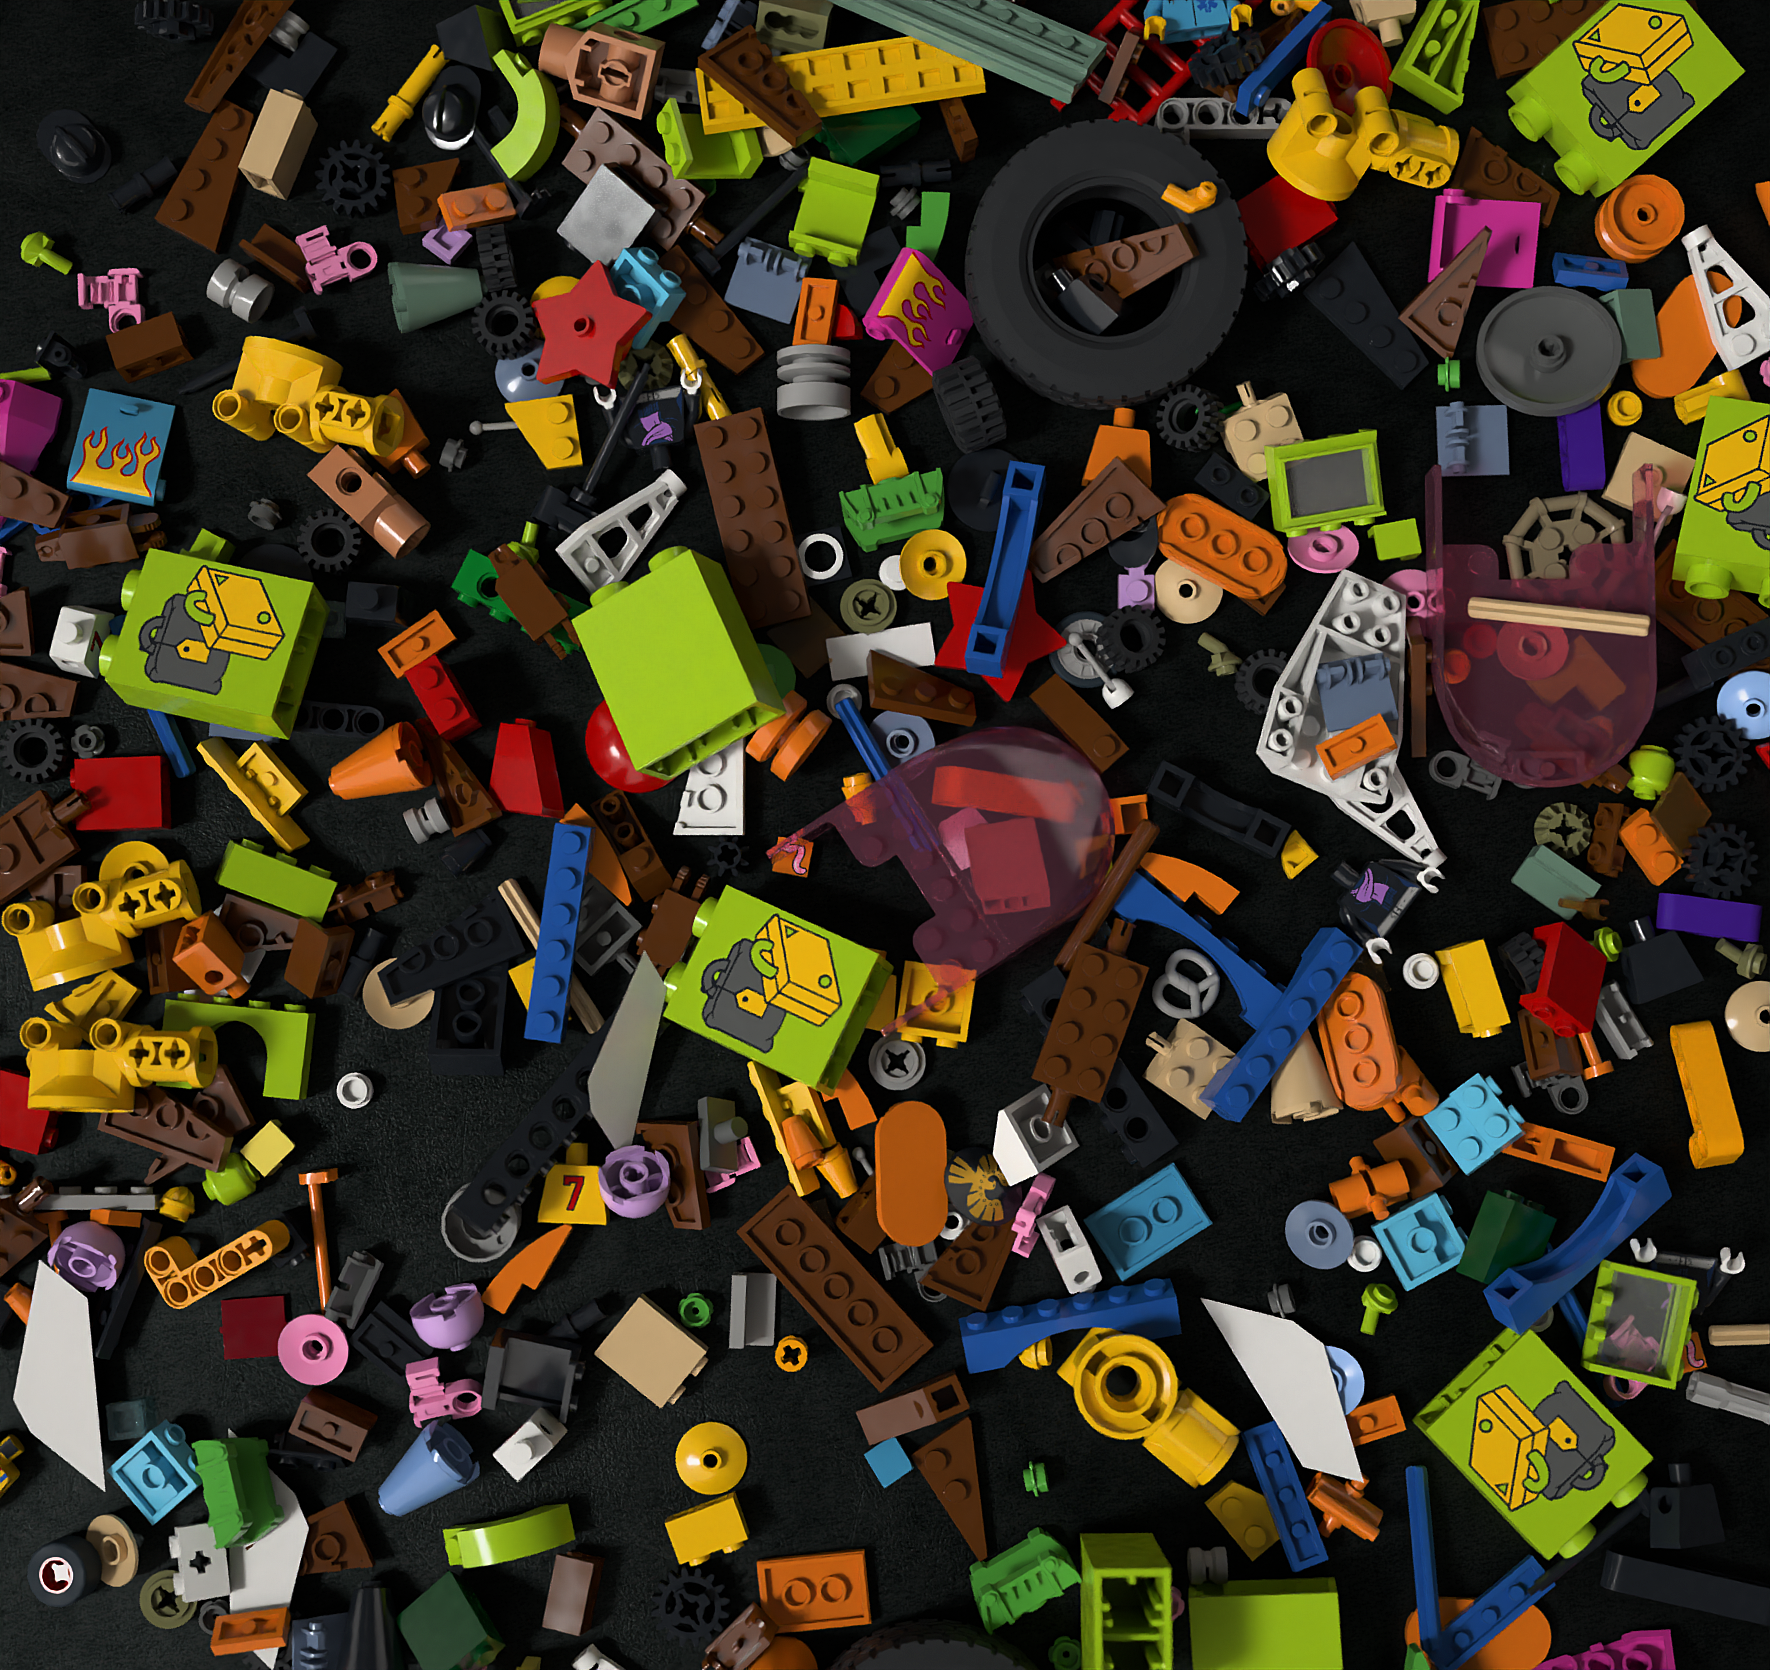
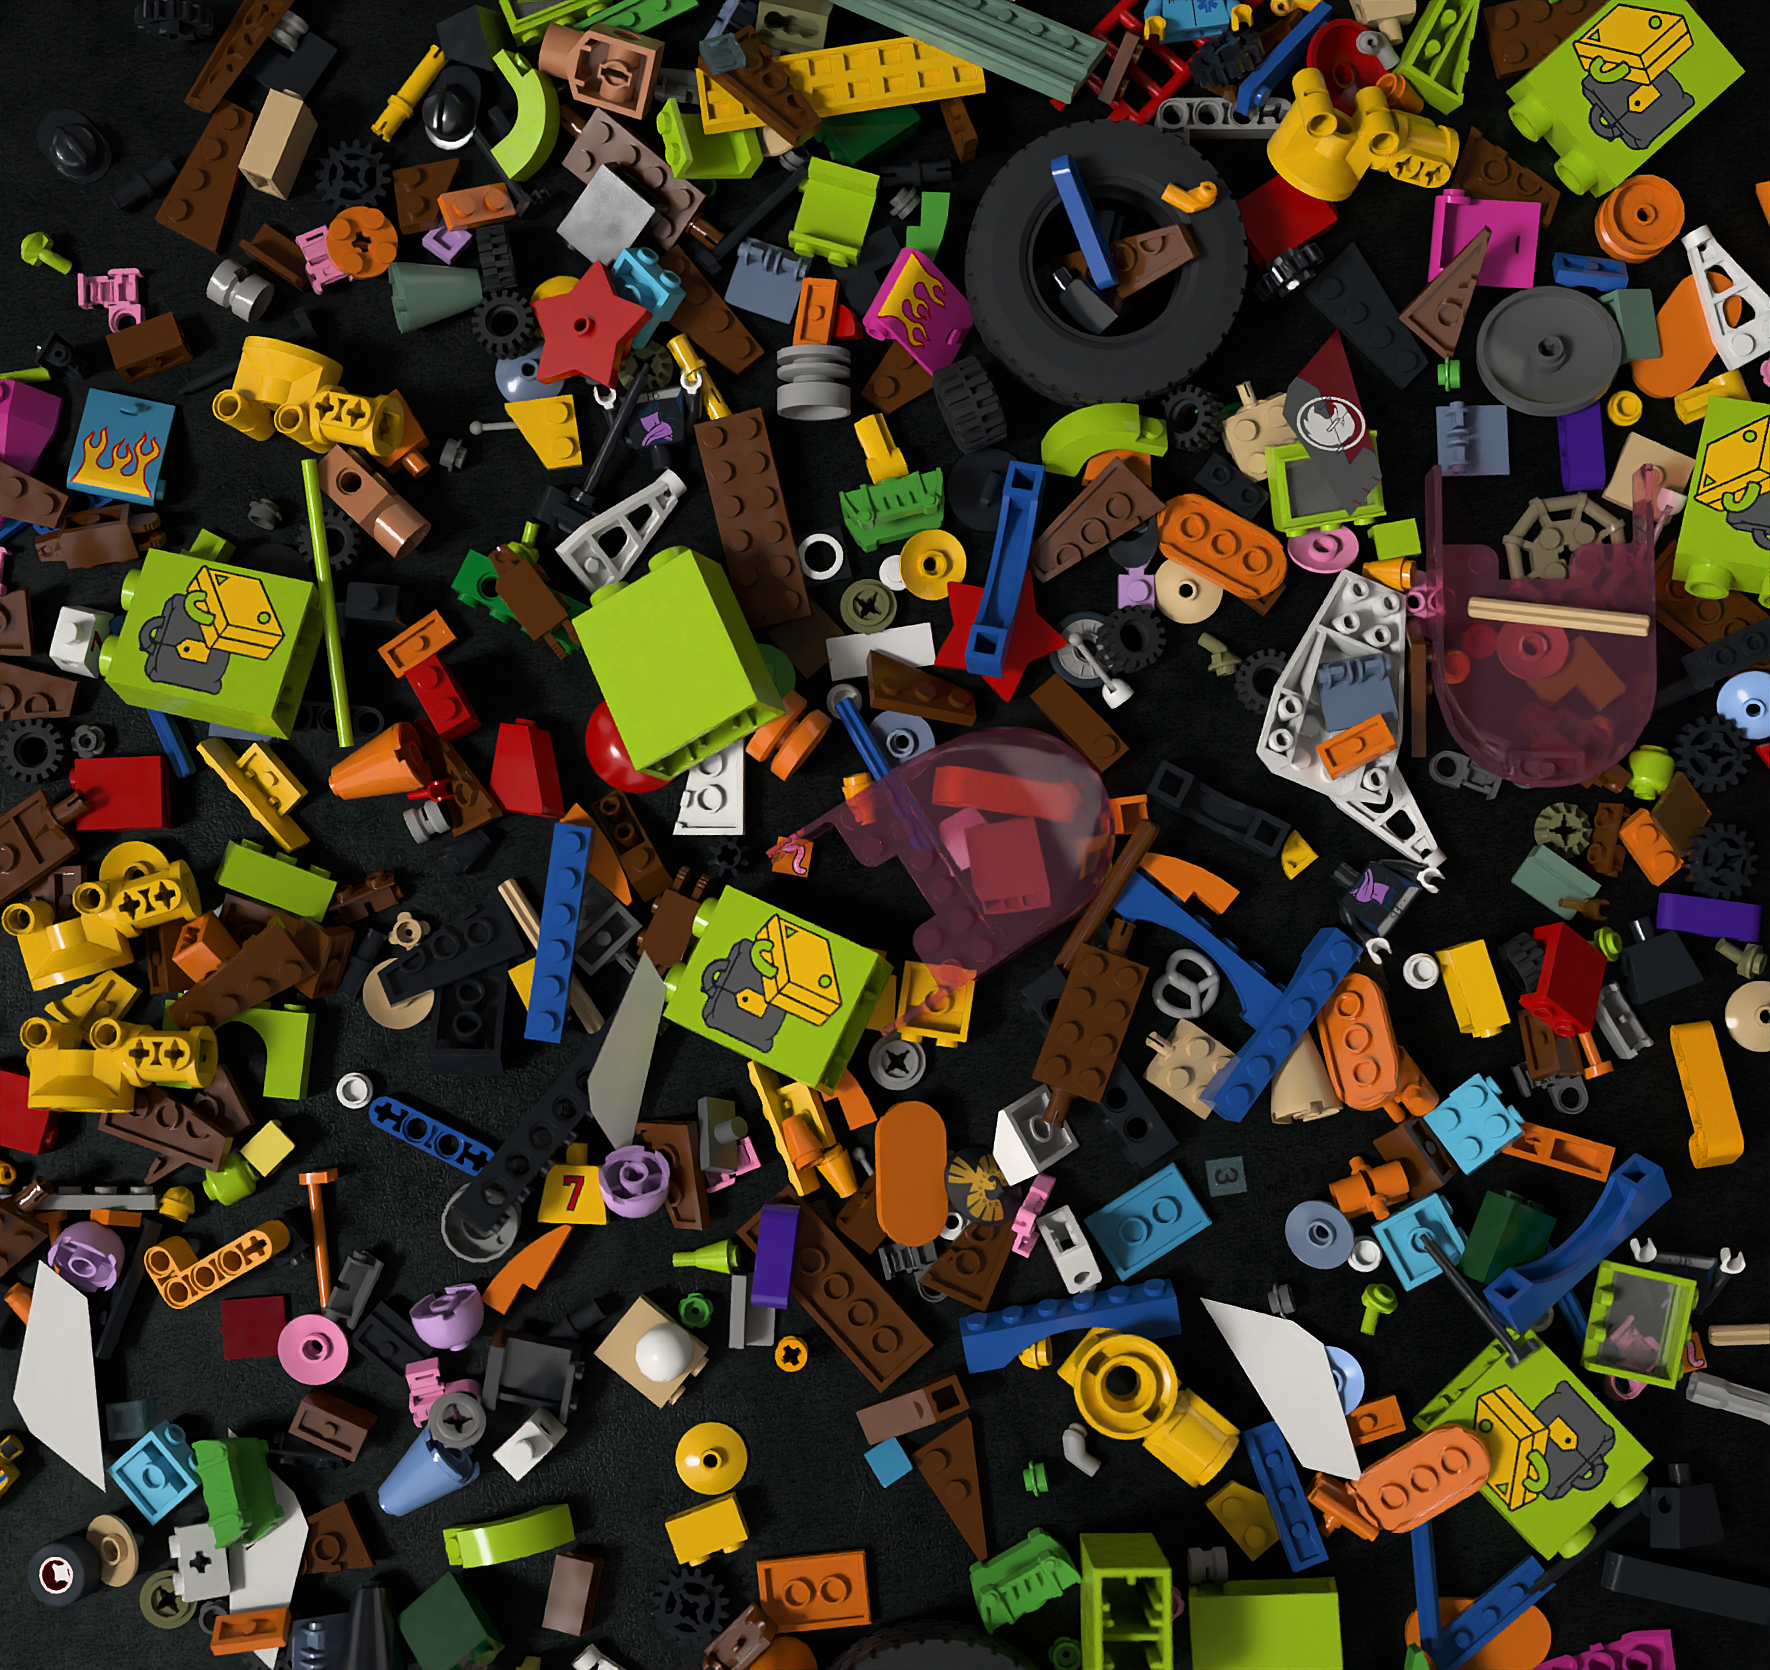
none -> reddish brown wing [169,914,315,1031]
none -> lime piece [302,459,354,747]
none -> orange plate [325,206,398,280]
none -> blue beam [369,1096,496,1177]
none -> tan plate [388,912,430,951]
none -> red hand [407,778,455,802]
none -> light grey gear [427,1392,486,1451]
none -> white hair [635,1323,693,1383]
none -> lime cone [673,1238,741,1274]
none -> clear light blue tile [699,33,746,75]
none -> dark purple beam [751,1201,801,1310]
none -> lime arch [1041,403,1168,477]
none -> blue beam [1051,153,1119,290]
none -> light grey arm [1062,1423,1101,1477]
none -> clear light blue tile [1205,1156,1247,1197]
none -> sticker [1282,329,1382,517]
none -> light grey arm [1356,31,1400,70]
none -> orange tile [1356,1423,1491,1533]
none -> light orange cone [1362,556,1417,592]
none -> orange cone [1375,73,1424,115]
none -> black piece [1419,1233,1541,1370]

